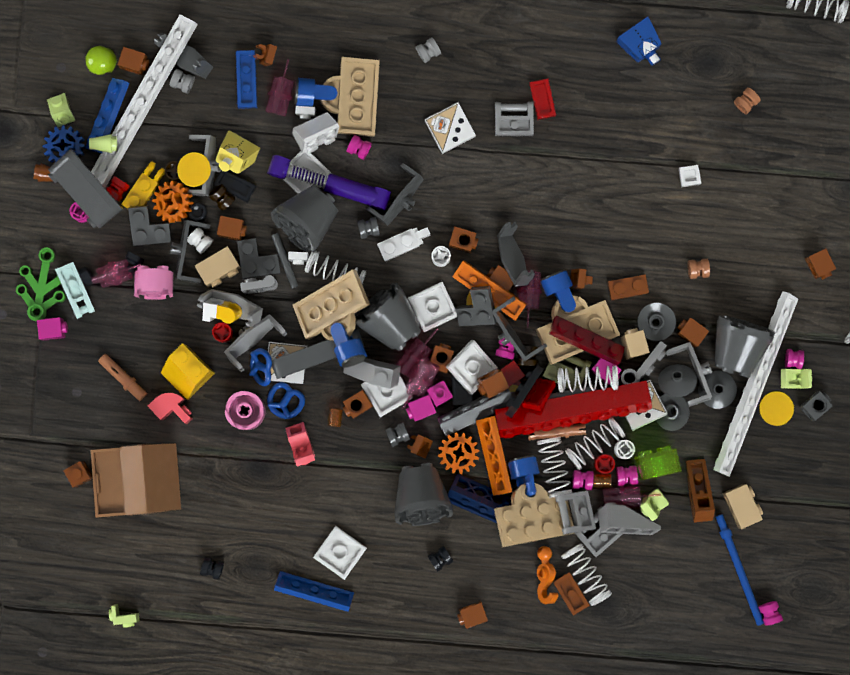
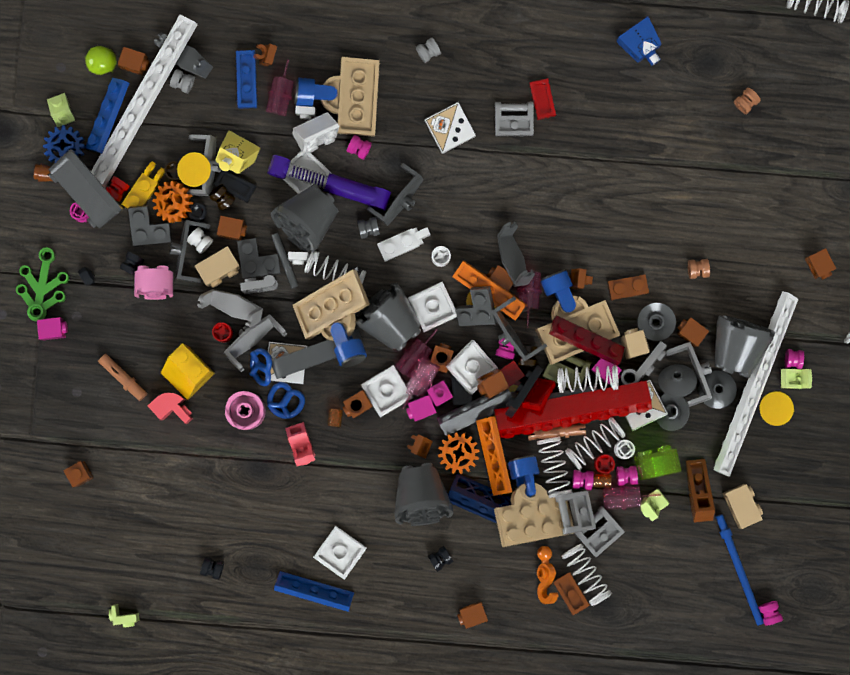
light aqua plate [55,262,95,319] -> none
yellowish green cone [89,134,117,153] -> none
clear pink piece [91,259,141,288] -> none
medium nougat container [91,444,181,518] -> none
leg [203,298,242,324] -> none
light grey slope [343,358,401,389] -> none
dark grey wheel [385,422,410,447] -> none
dark orange brick [449,226,479,253] -> none
light grey slope [598,502,661,535] -> none
white plate [678,165,701,187] -> none
dark grey brick [799,391,832,421] -> none

